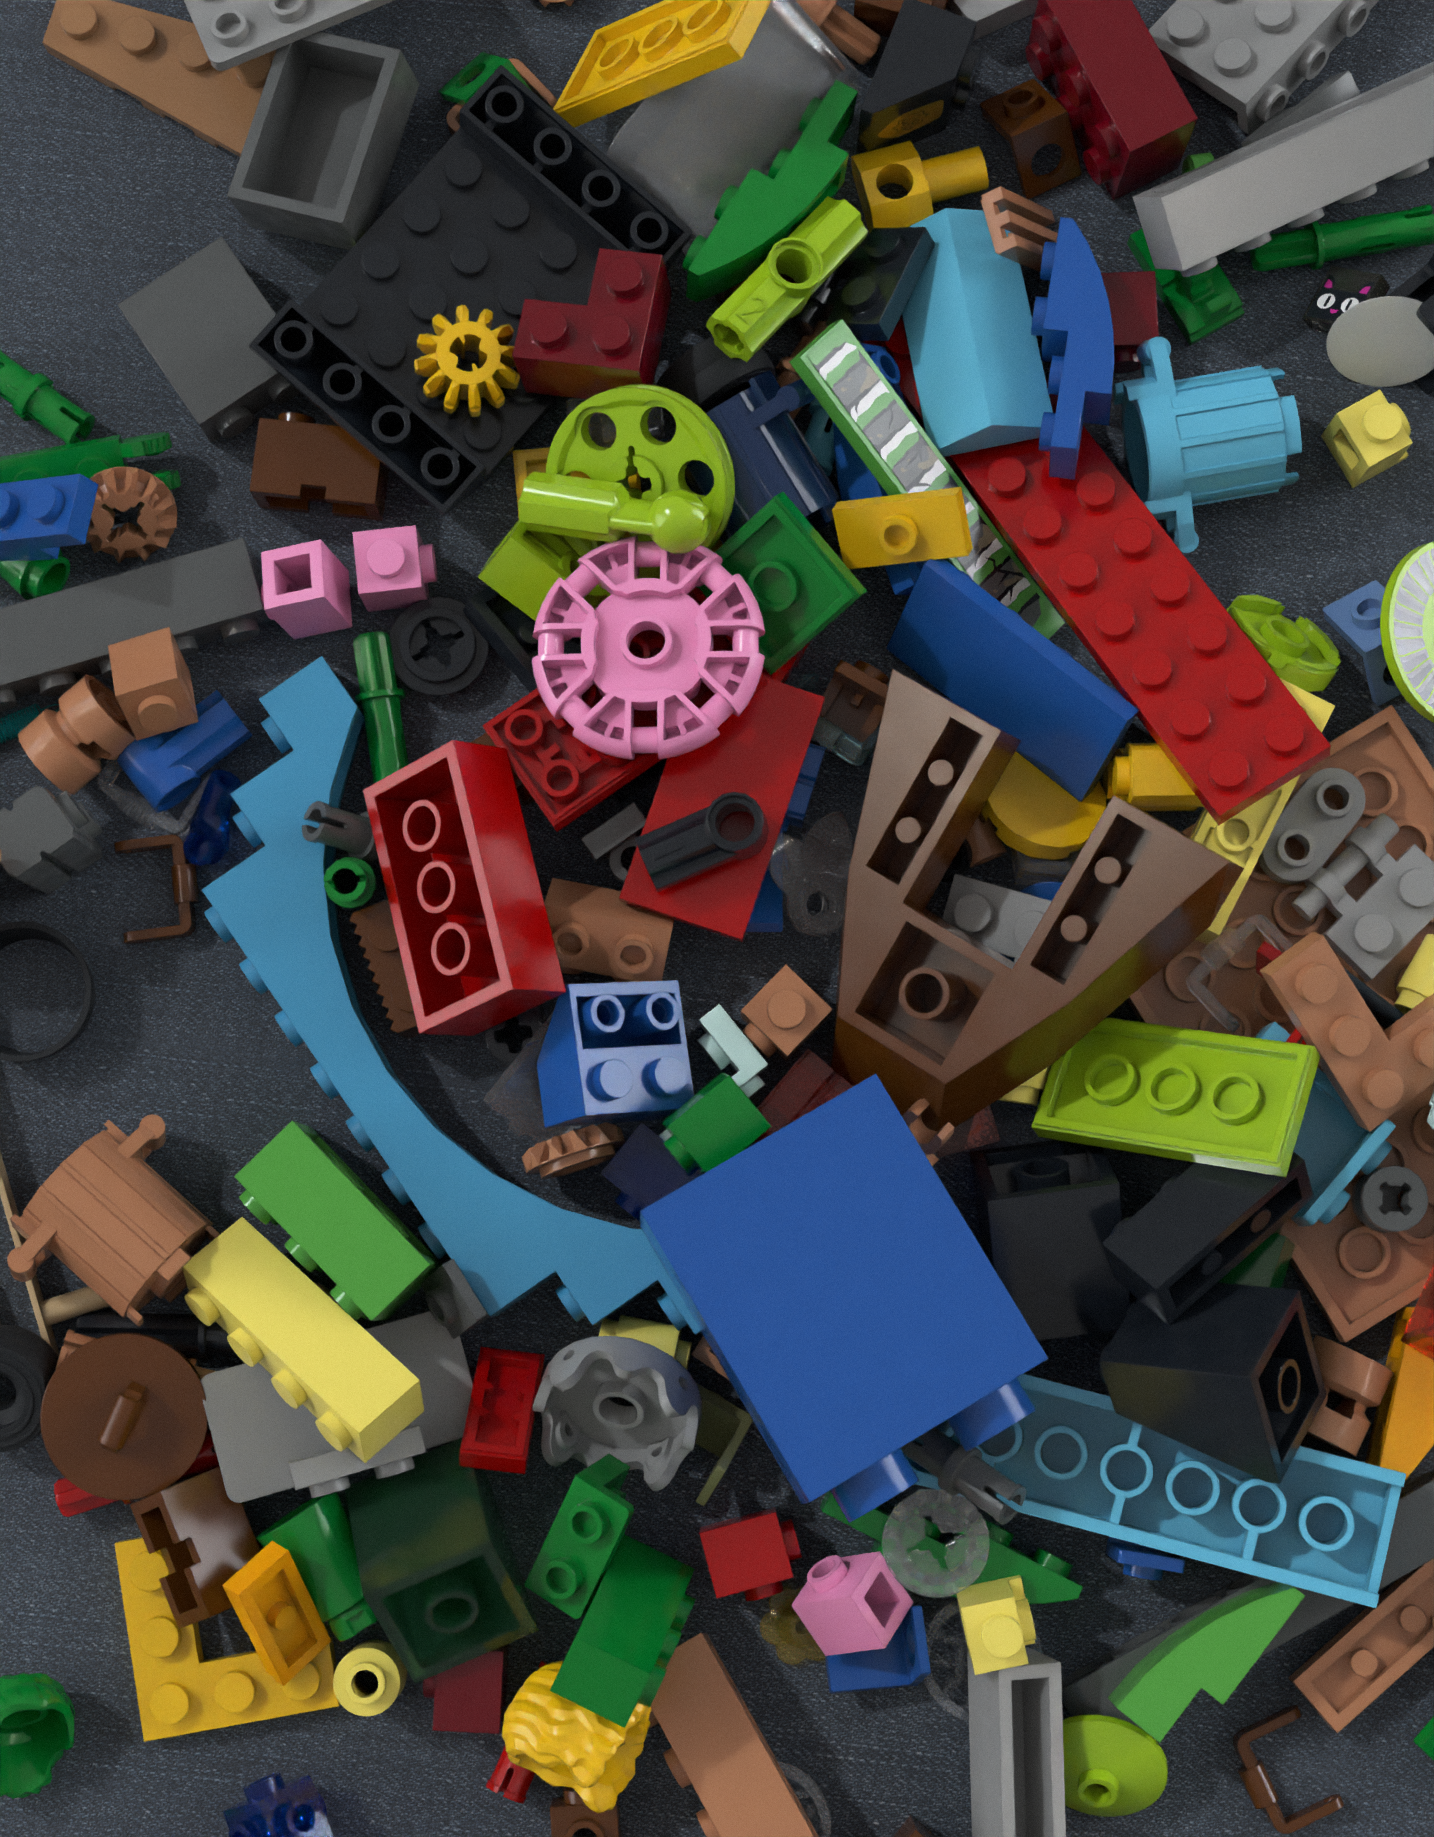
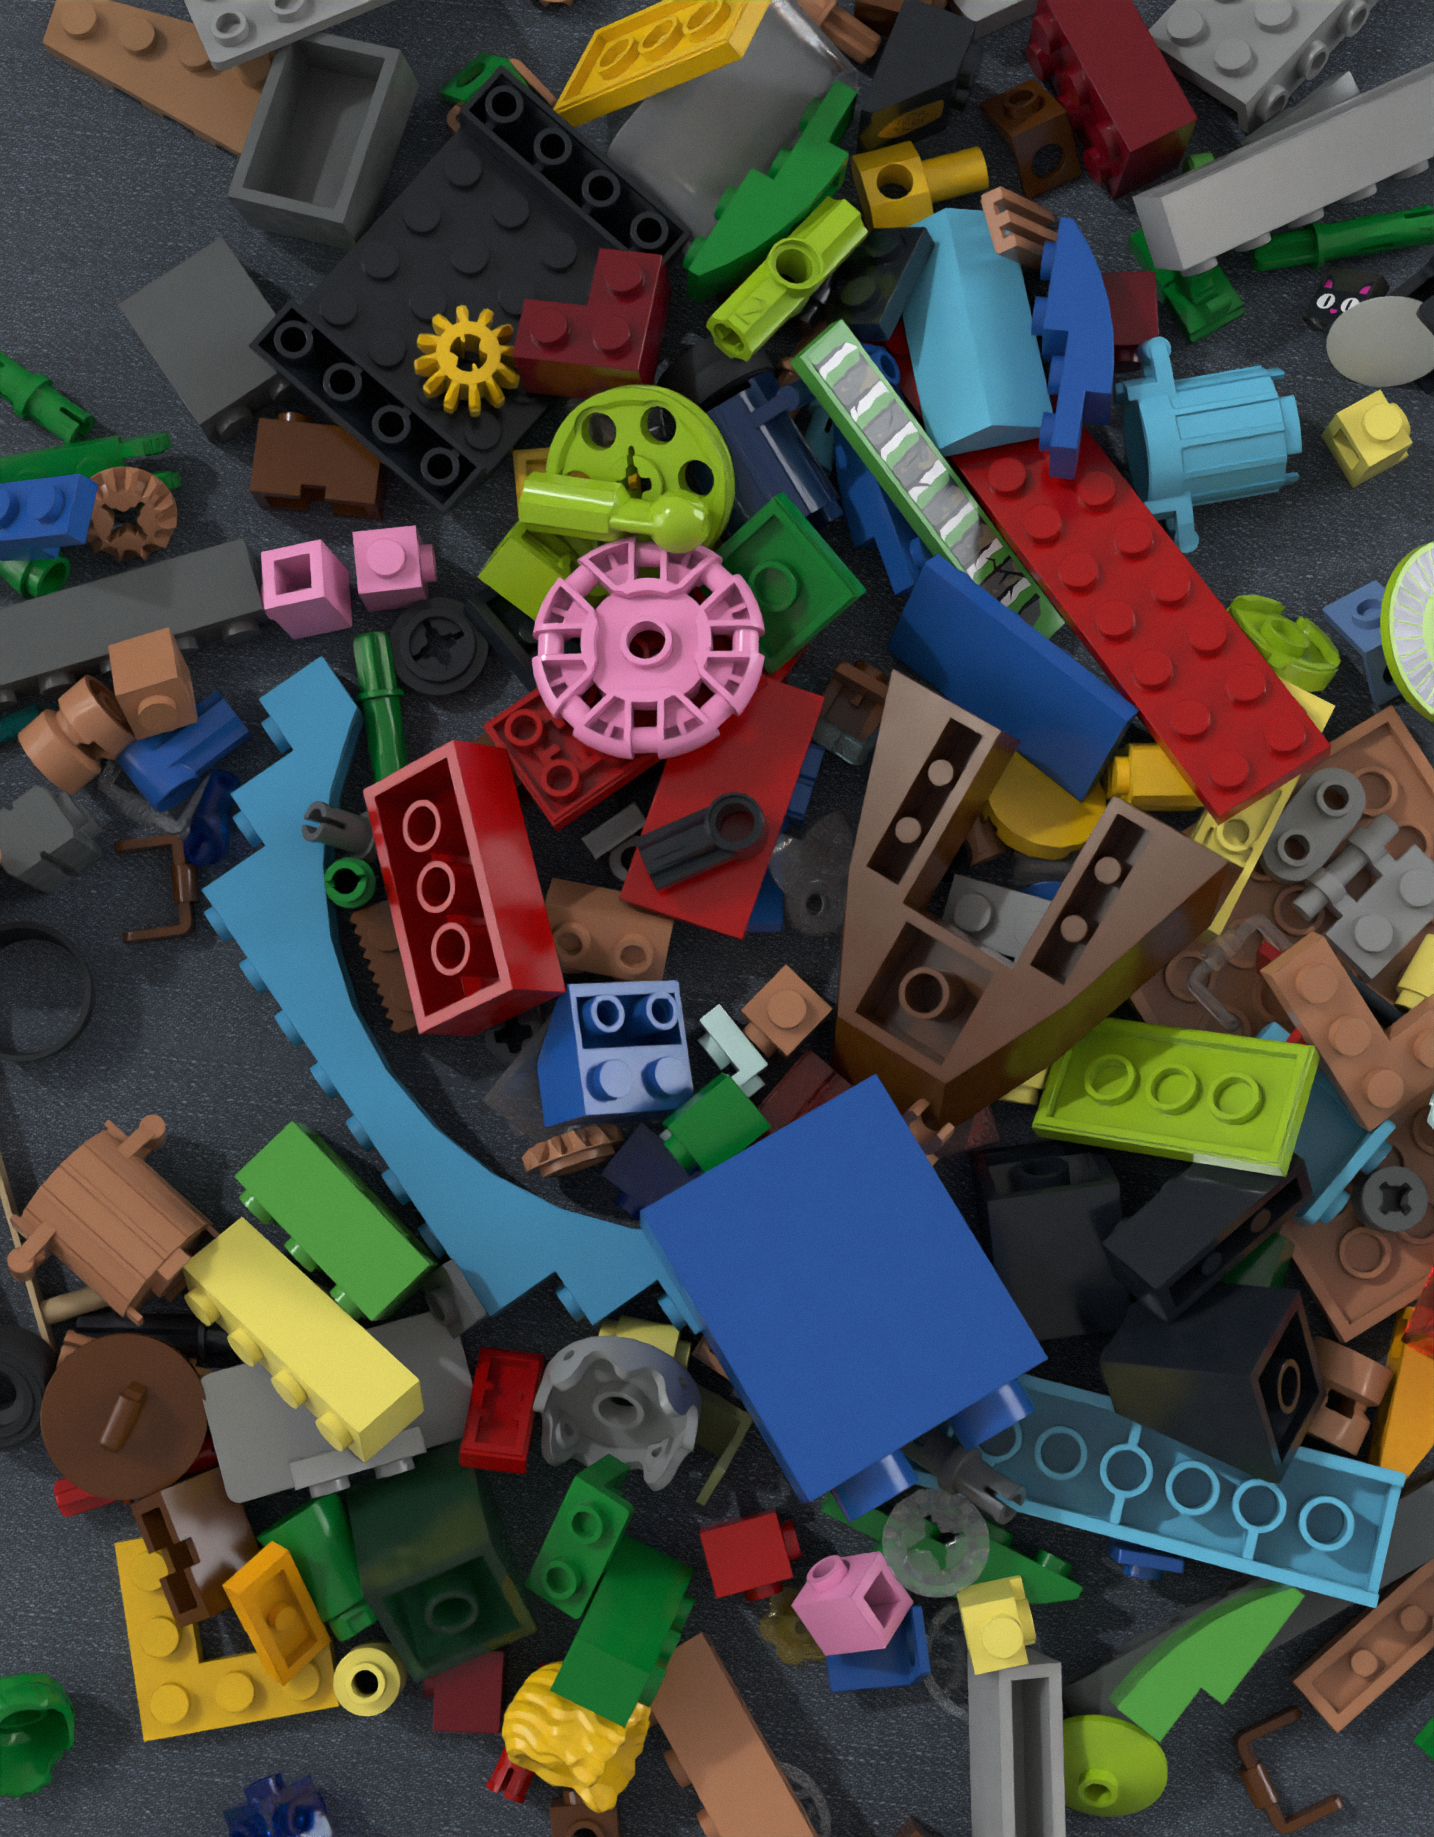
yellow plate [832,487,973,569] -> none

